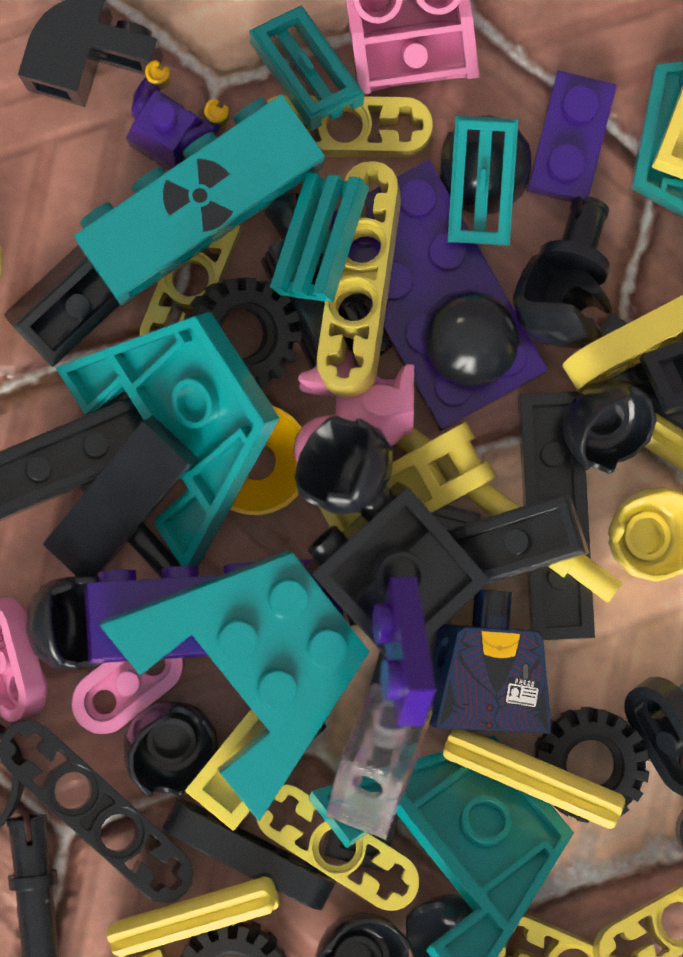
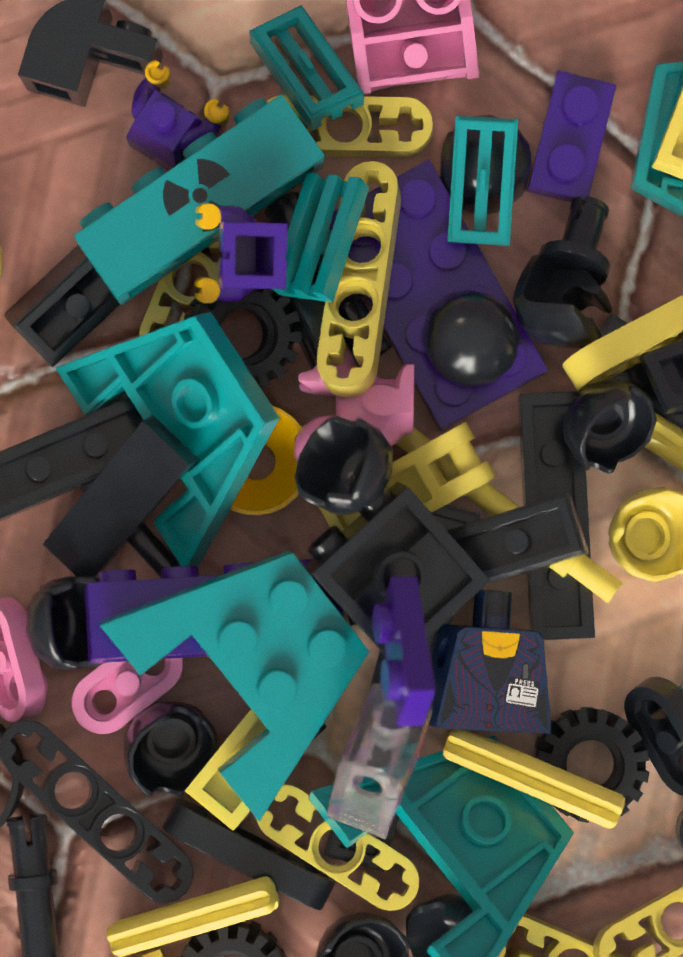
none -> dark purple piece [194,203,287,304]

